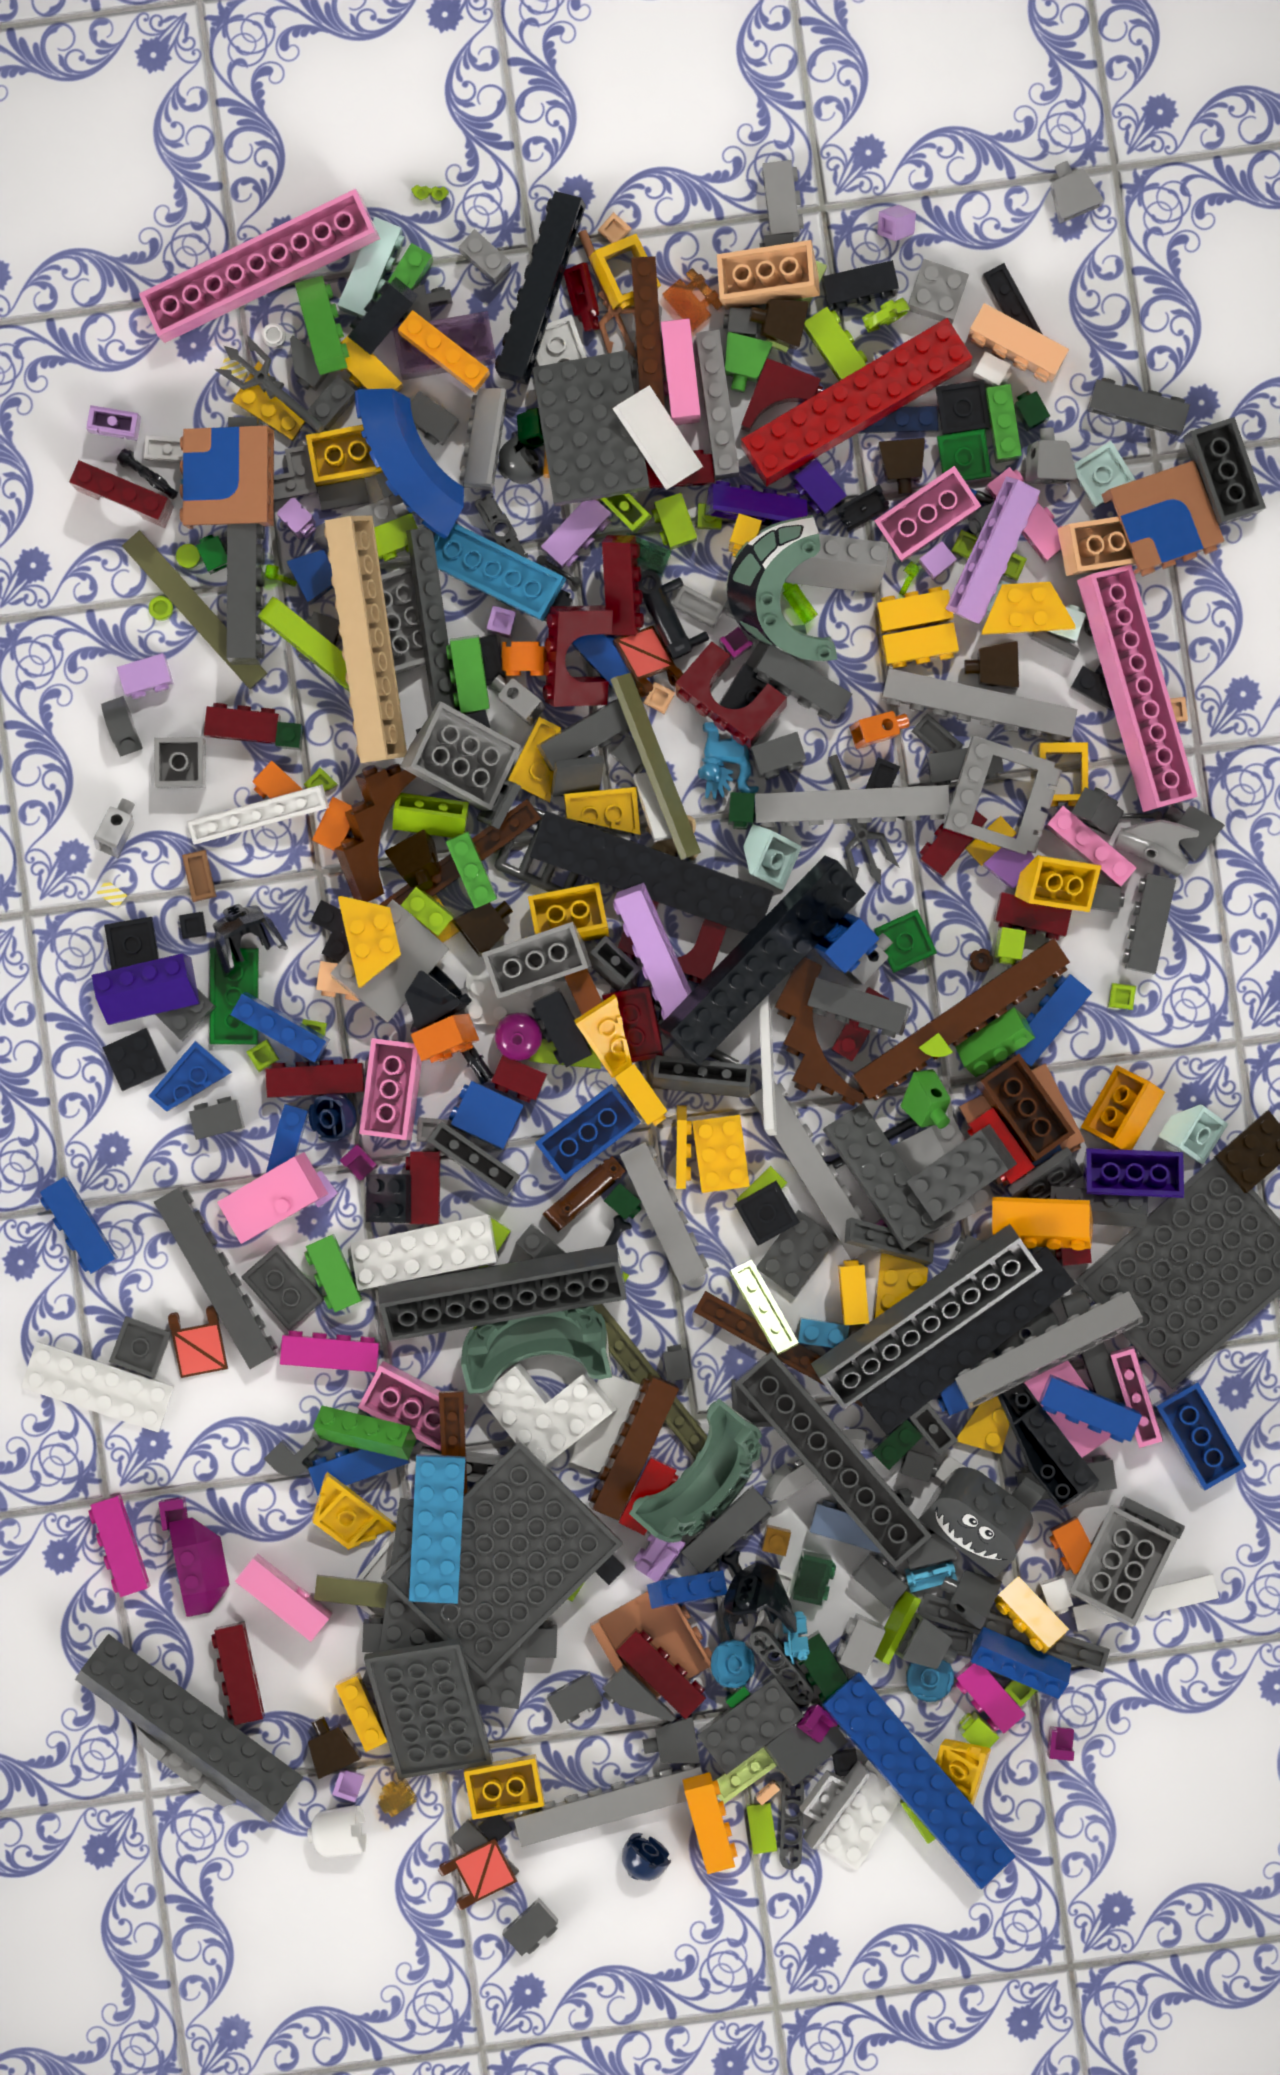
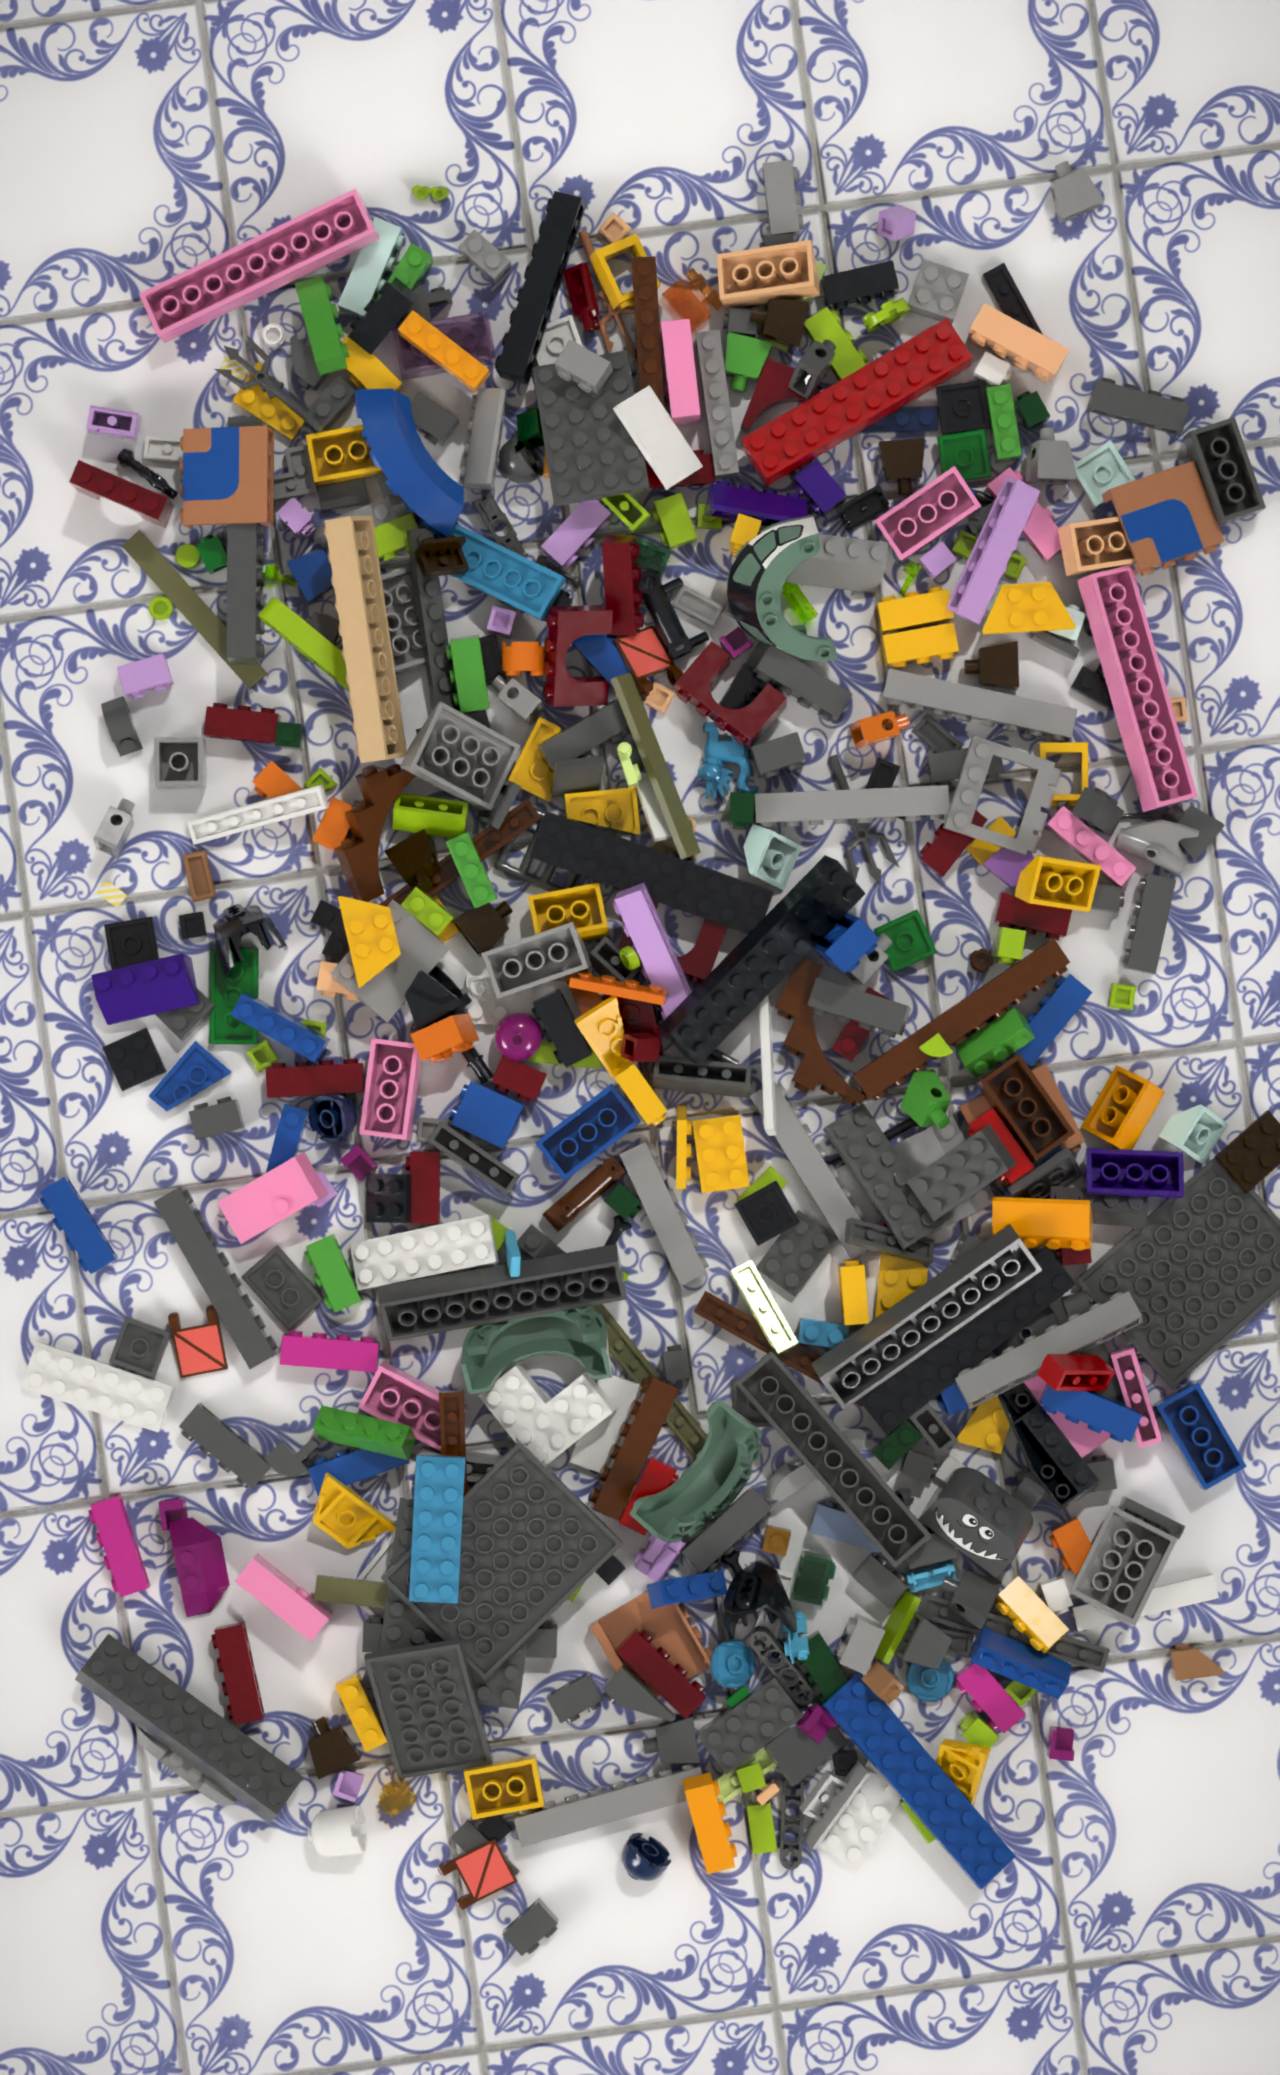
none -> dark grey brick [179,1403,271,1489]
none -> dark brown bracket [414,535,469,577]
none -> medium azure tile [504,1230,521,1277]
none -> light grey brick [554,339,613,394]
none -> orange plate [569,971,669,1006]
none -> yellowish green plate [617,742,641,789]
none -> lime tile [619,945,640,971]
none -> dark red brick [621,1032,661,1062]
none -> lime tile [736,1762,767,1793]
none -> dark grey torso [788,340,836,400]
none -> medium nougat slope [861,1661,905,1705]
none -> red brick [1037,1354,1115,1391]
none -> medium nougat slope [1169,1643,1224,1681]

